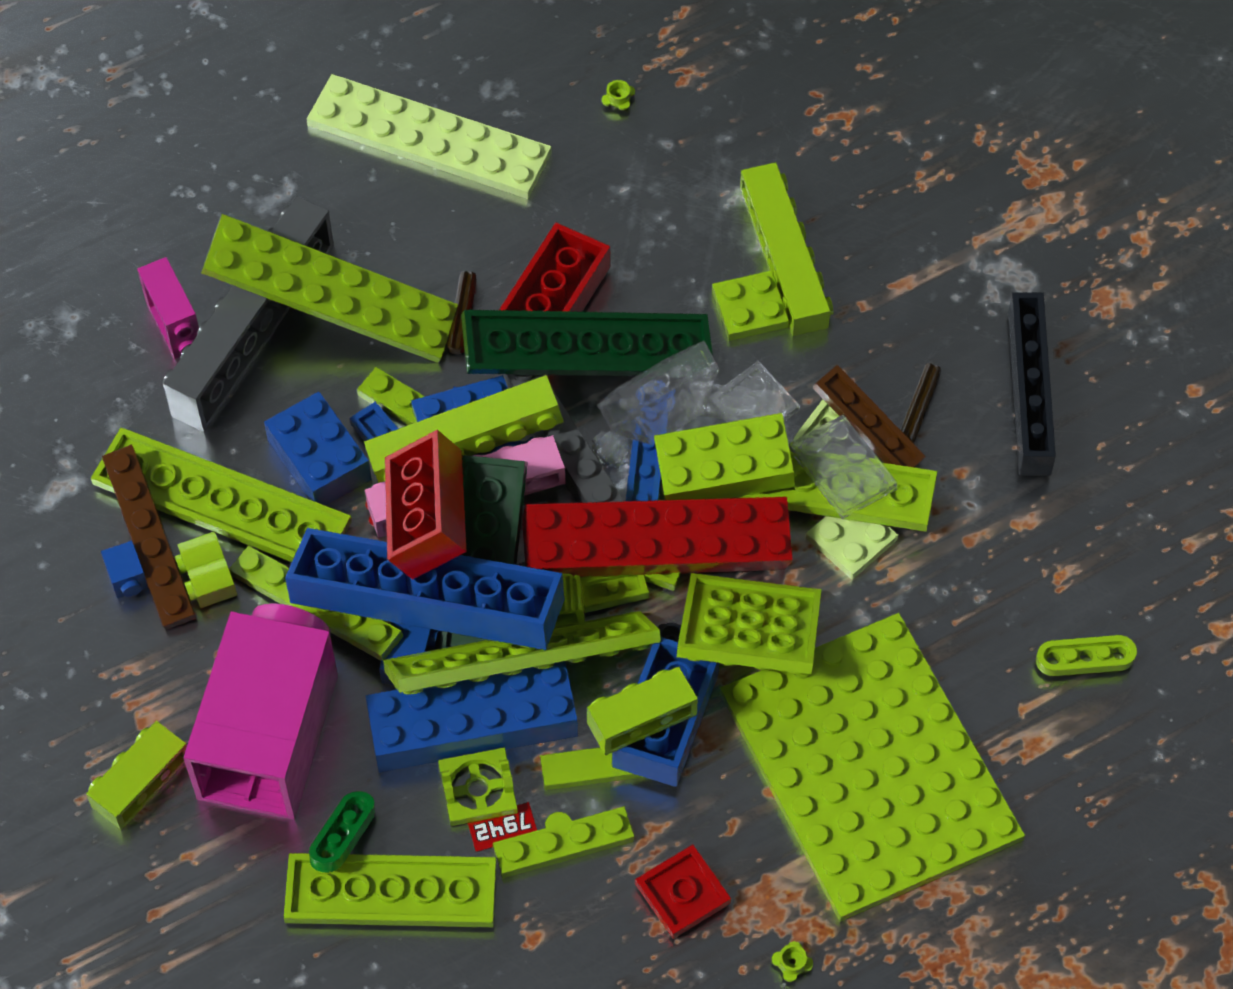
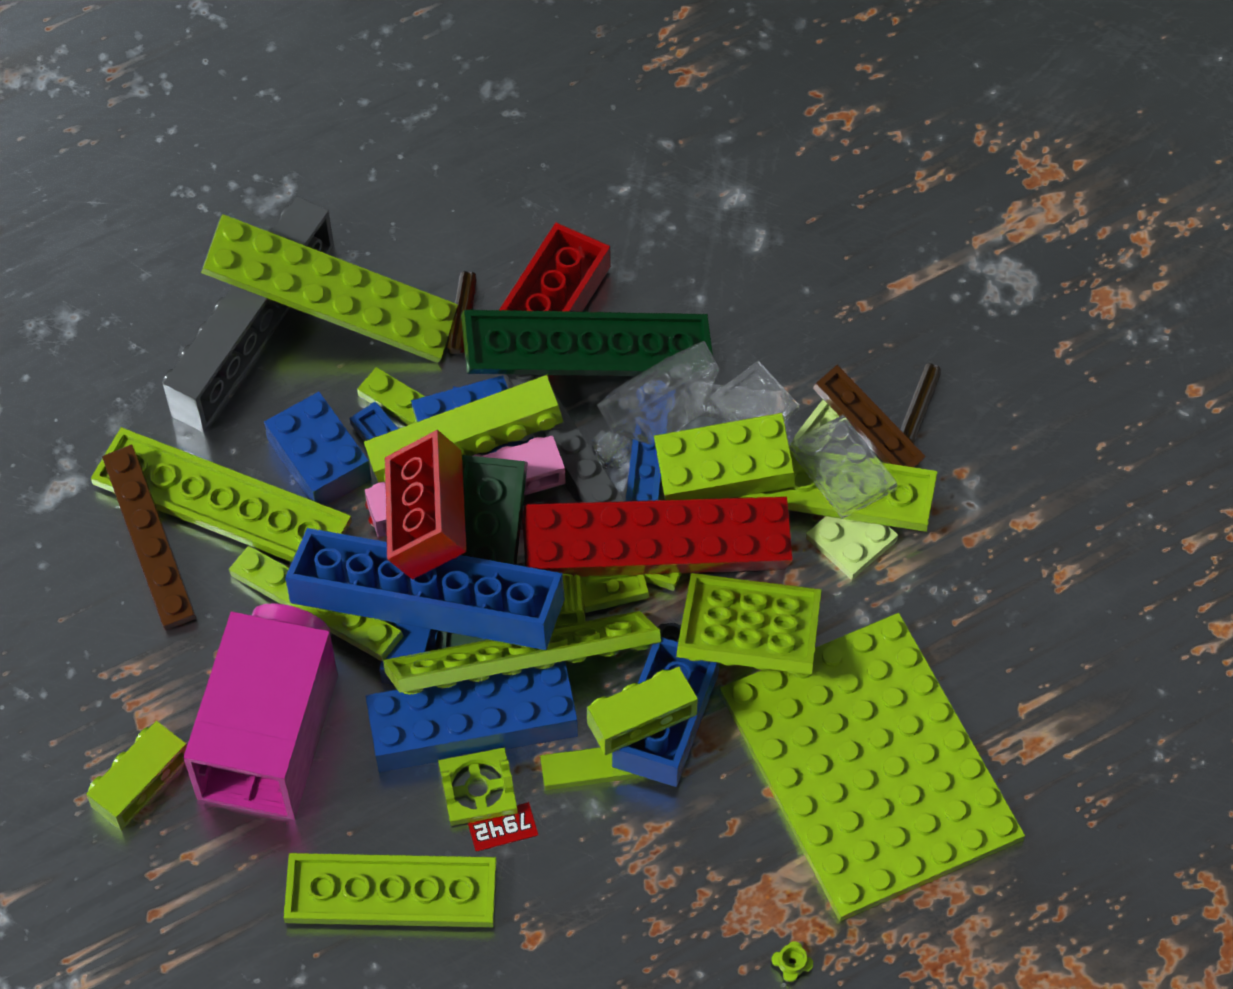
blue brick [101,540,148,599] -> none
dark pink window [137,257,199,359] -> none
lime brick [174,531,238,608] -> none
yellowish green plate [307,74,552,199] -> none
green plate [309,791,375,873] -> none
lime hinge [493,806,634,879] -> none
lime plate [602,80,635,110] -> none
red plate [635,844,731,939] -> none
lime plate [712,270,789,341] -> none
lime brick [740,162,834,336] -> none
black brick [1008,292,1056,476] -> none
lime plate [1036,635,1137,676] -> none

